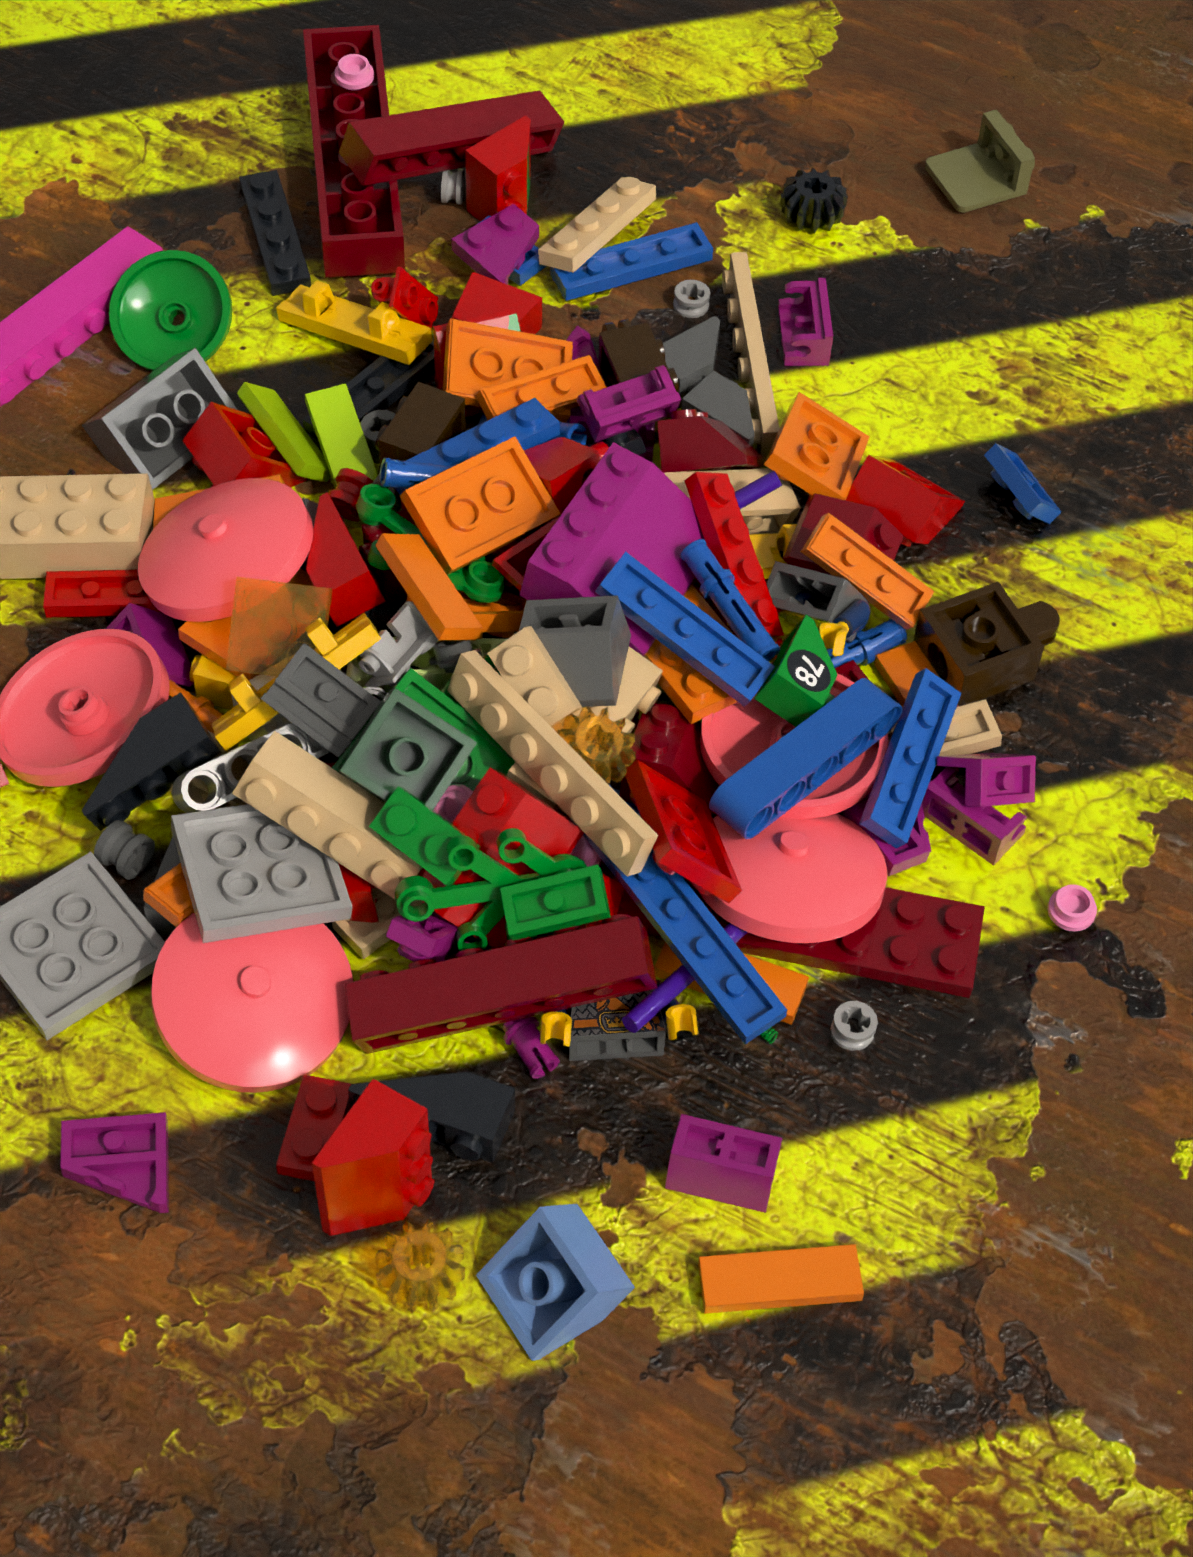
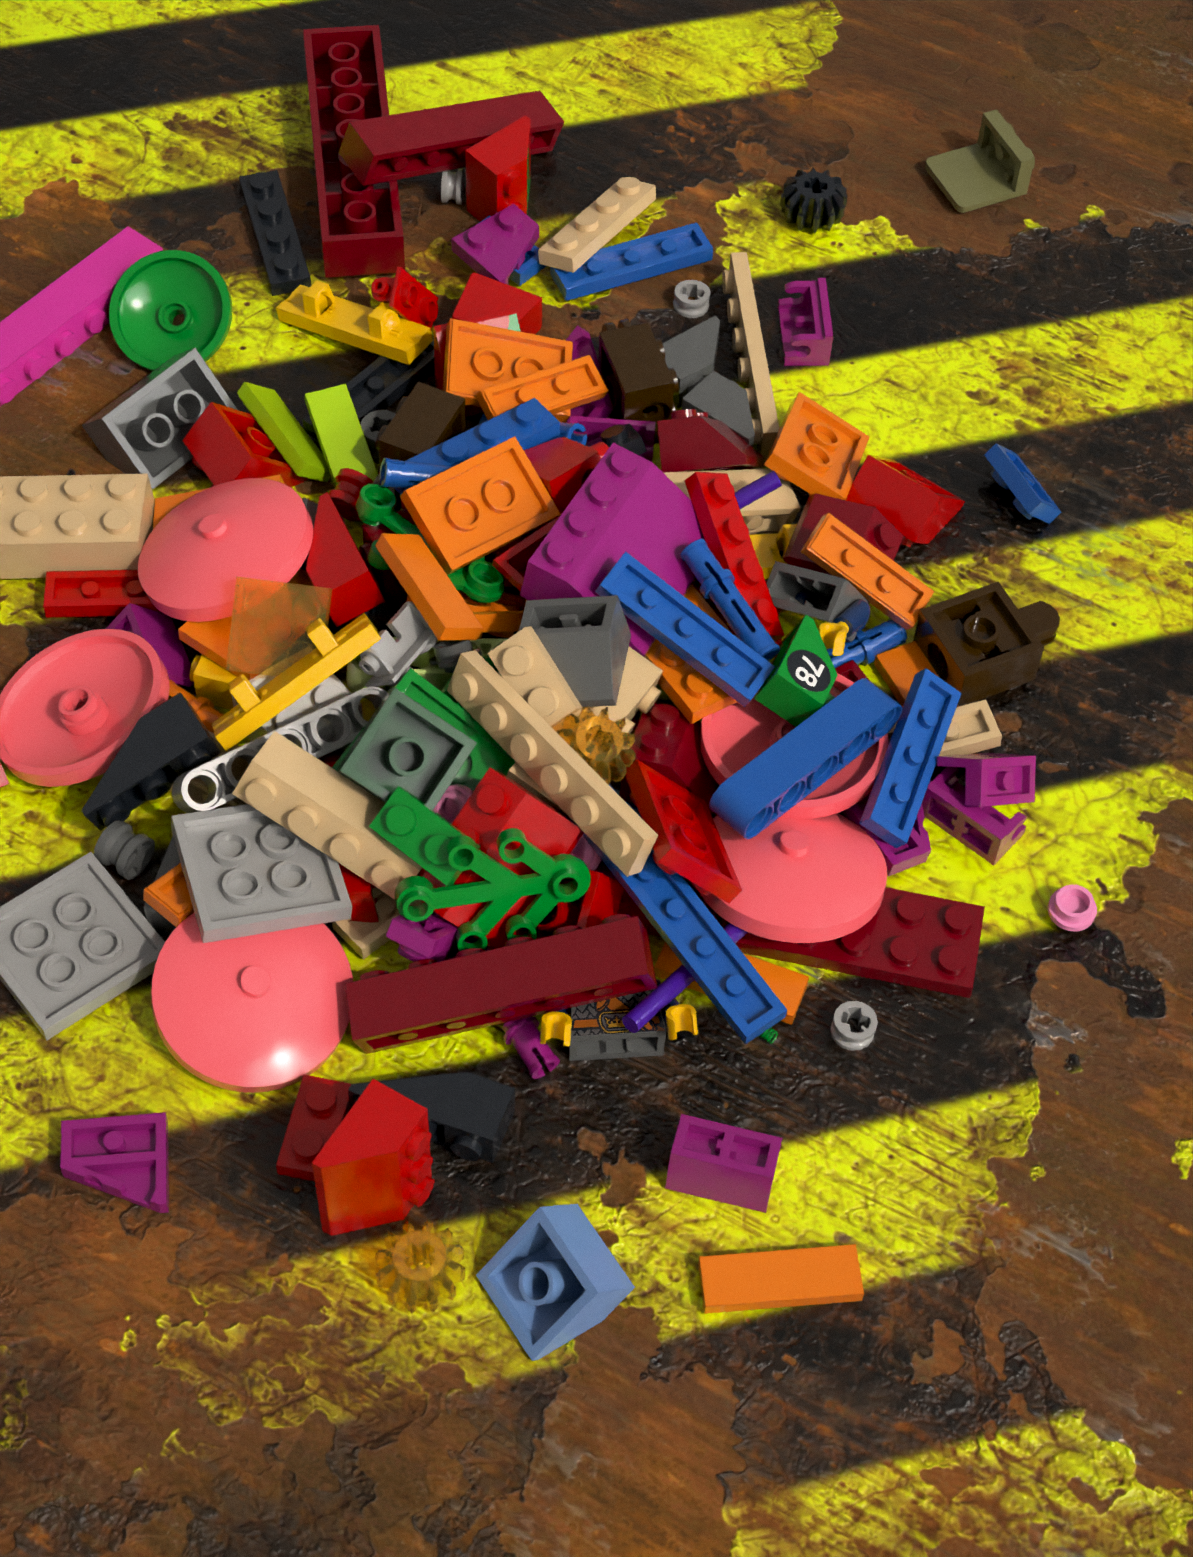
dark grey plate [261,643,381,759] -> none
bright pink plate [335,54,374,91] -> none
green plate [500,864,611,941] -> none
magenta hinge [577,365,681,442] -> none

